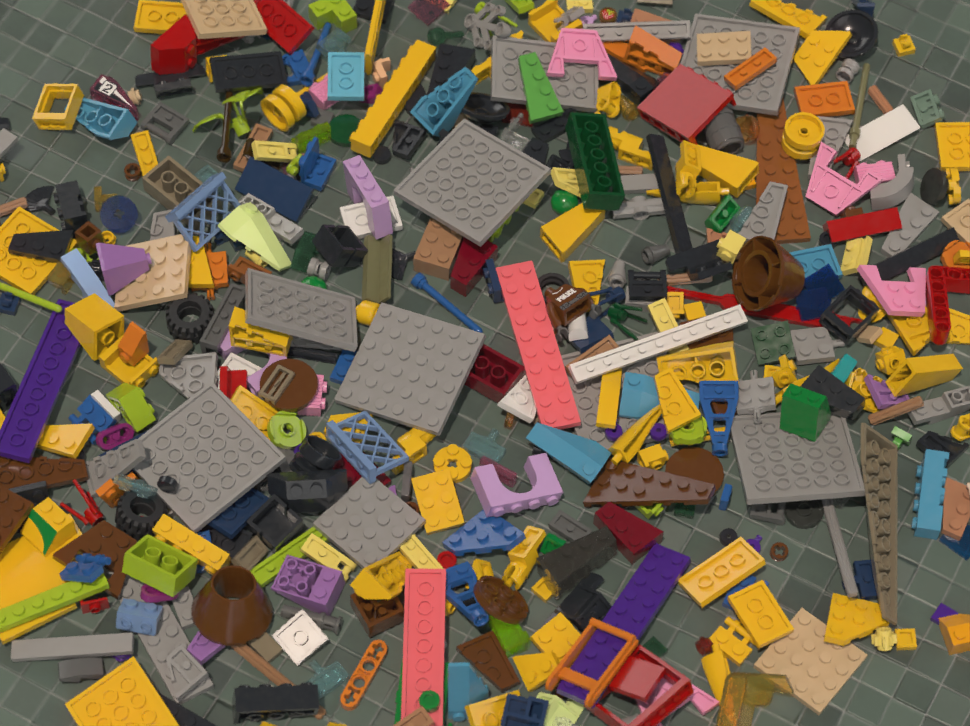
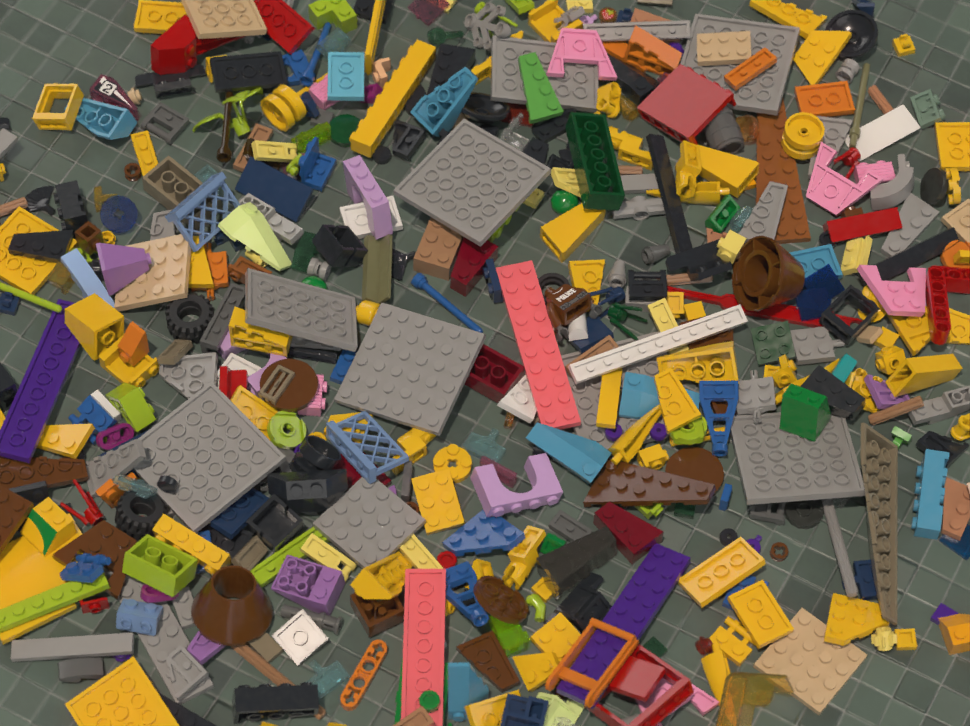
none -> lime arm [526,593,546,623]

